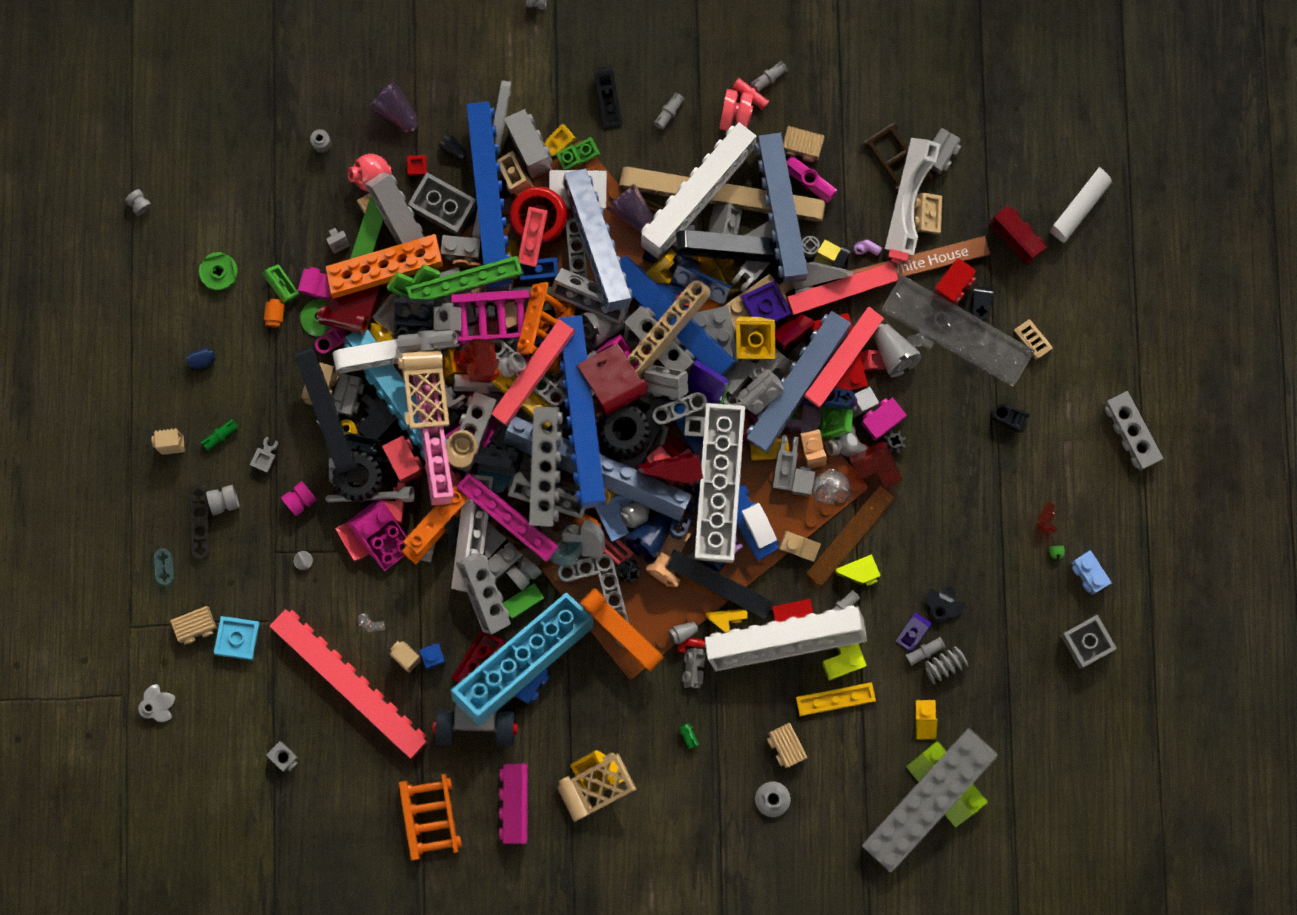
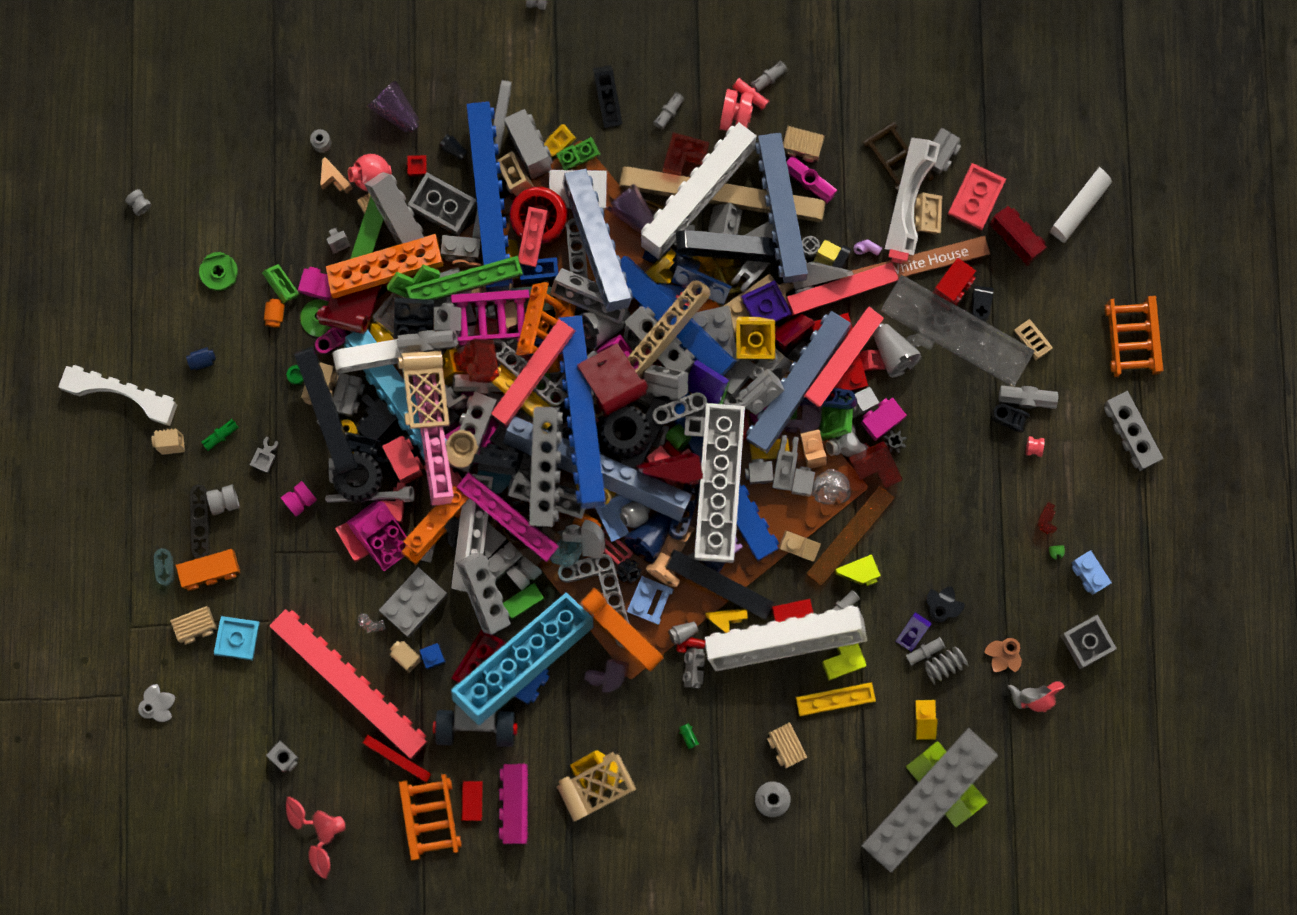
light grey tile [293,551,313,571] -> none
light grey wheel [498,352,526,378] -> none
white slope [741,503,777,548] -> none
none -> white arch [59,365,177,426]
none -> orange brick [176,549,240,591]
none -> green tile [286,365,304,385]
none -> coral plant [286,797,345,879]
none -> light nougat slope [321,157,352,193]
none -> red beam [362,735,432,782]
none -> light grey brick [379,567,448,638]
none -> red tile [462,781,483,821]
none -> clear purple brick [584,659,629,692]
none -> light blue plate [627,576,674,625]
none -> clear red brick [663,132,710,176]
none -> bright green brick [665,424,692,452]
none -> light grey brick [745,459,773,485]
none -> coral tile [948,163,1006,230]
none -> nougat plate [984,638,1022,672]
none -> light grey piece [999,386,1058,409]
none -> hair [1007,682,1065,712]
none -> coral wheel [1026,436,1044,457]
none -> orange fence [1105,296,1163,377]

